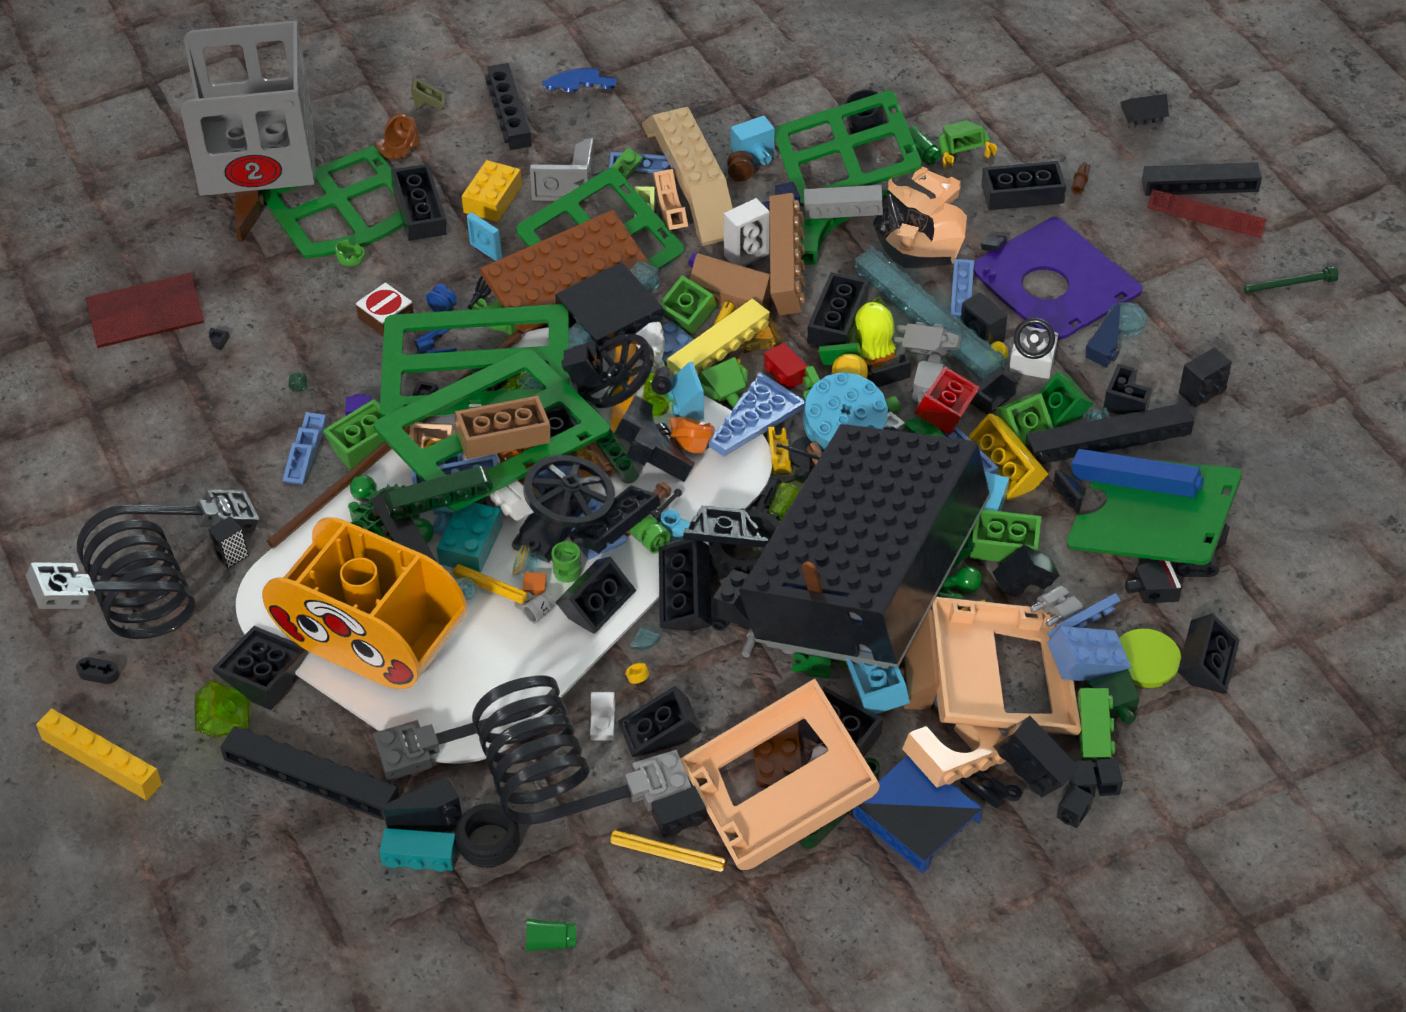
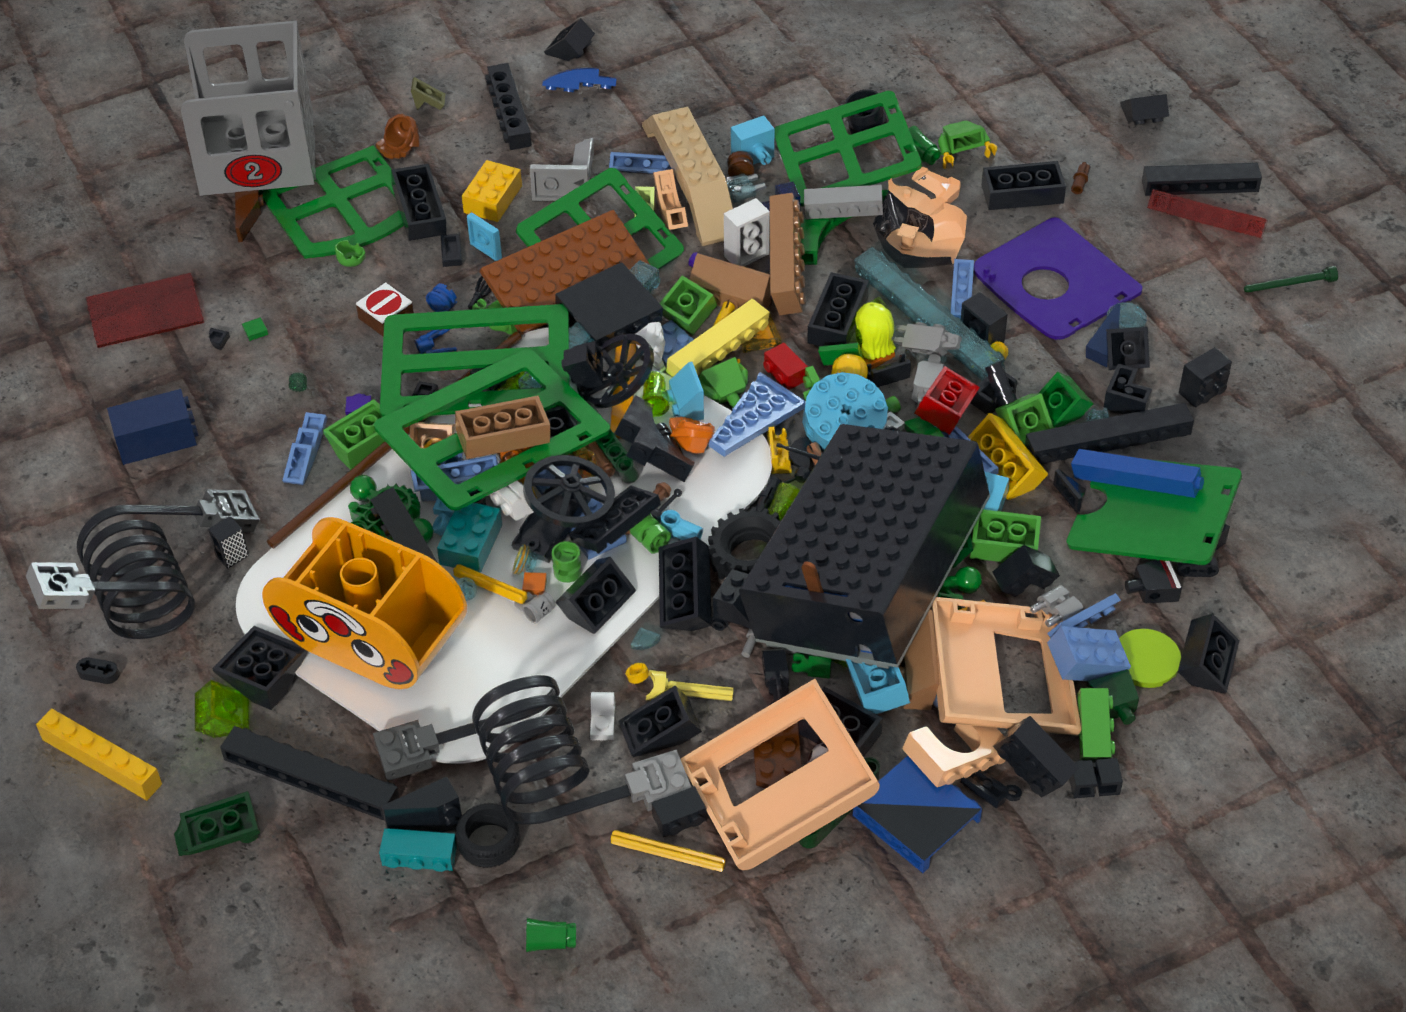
dark green beam [383,466,493,520] -> none
bright green hinge [610,148,643,180] -> none
black brick [651,367,674,395] -> none
black wing [682,505,768,548] -> none
black tile [981,234,1007,252] -> none
piece [1009,318,1058,379] -> none
black brick [1056,784,1093,828] -> none
none -> dark blue brick [107,389,199,465]
none -> dark green slope [174,791,260,856]
none -> green tile [242,317,268,341]
none -> black tile [441,234,462,267]
none -> black slope [544,18,595,61]
none -> light yellow piece [646,670,733,701]
none -> clear light blue piece [726,173,766,202]
none -> black beam [762,649,789,705]
none -> black axle [985,362,1017,407]
none -> black slope [1106,327,1150,370]

